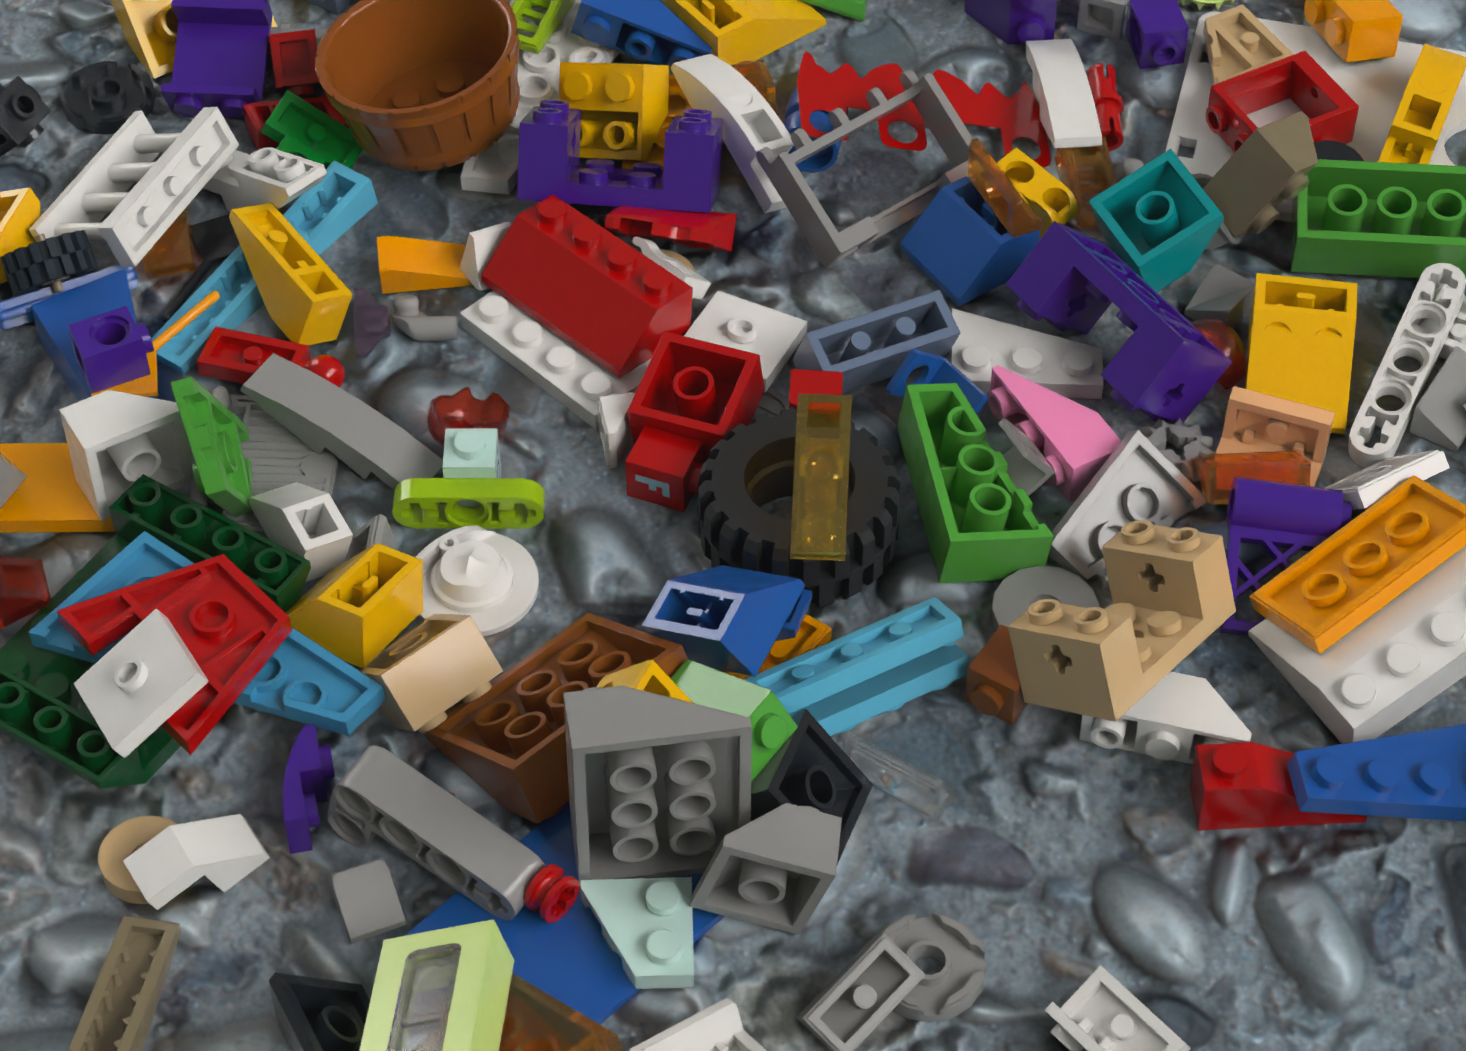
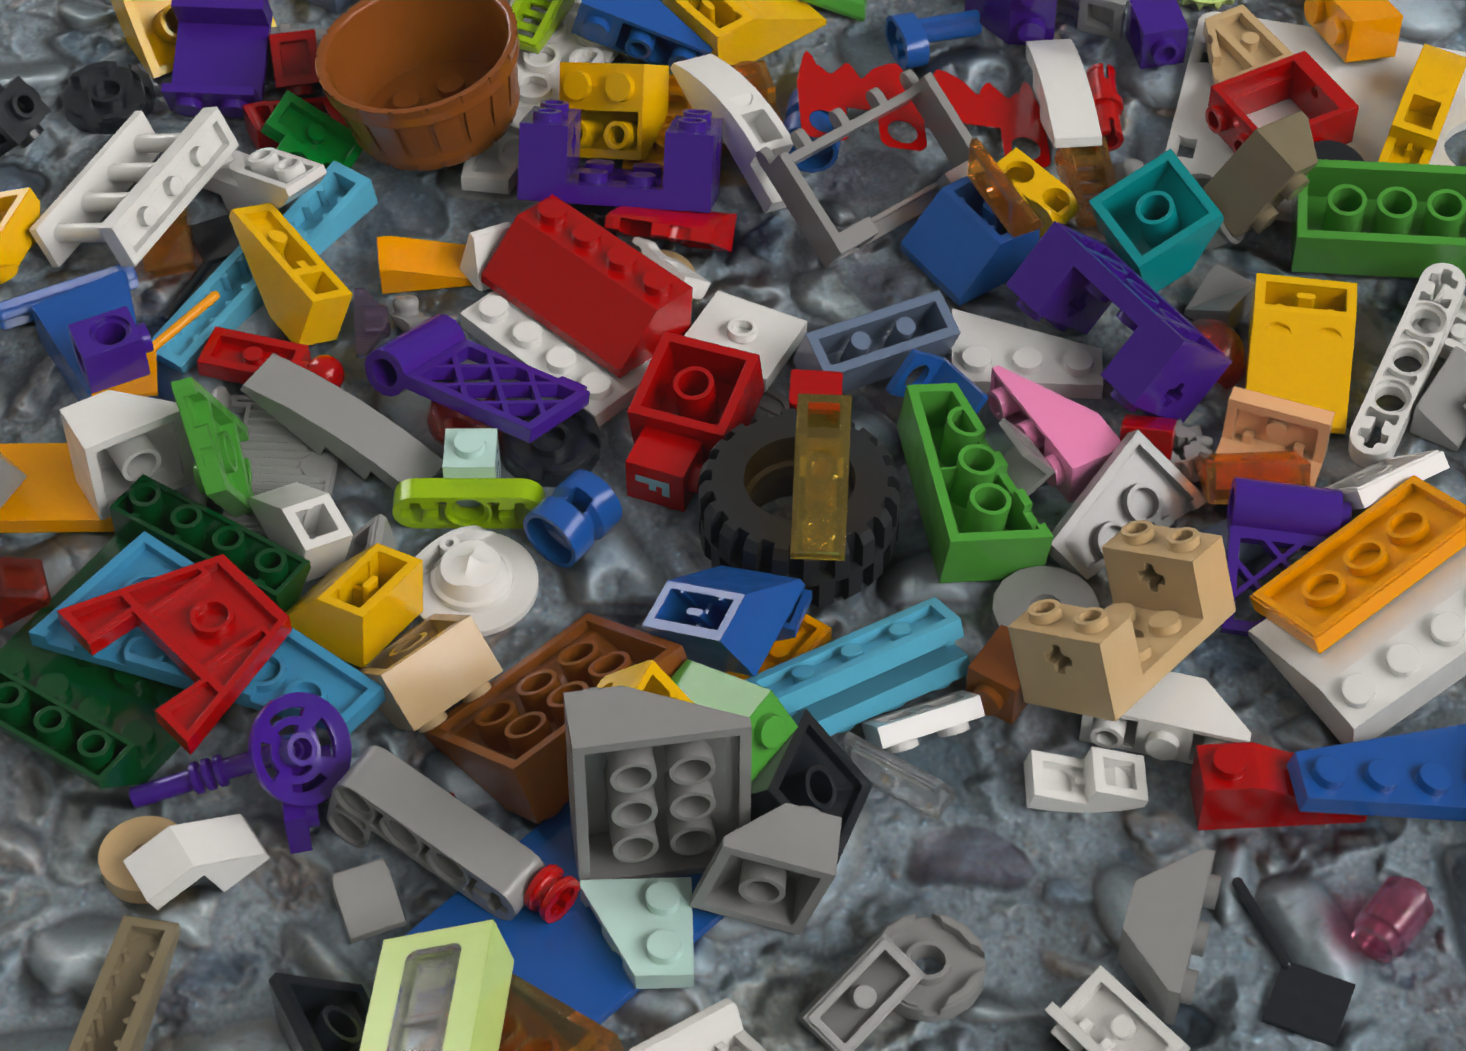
black wheel [0,230,98,296] -> none
white plate [73,609,209,758] -> none
white slope [598,392,635,468] -> none
none -> dark purple dish [129,692,352,809]
none -> dark purple piece [365,314,590,443]
none -> black tile [499,409,601,487]
none -> blue wheel [523,469,622,568]
none -> white plate [861,690,985,754]
none -> blue piece [885,10,982,69]
none -> white slope [1024,746,1149,813]
none -> light grey slope [1118,848,1222,1025]
none -> red slope [1120,414,1177,460]
none -> black piece [1232,877,1356,1047]
none -> clear pink brick [1352,876,1434,963]

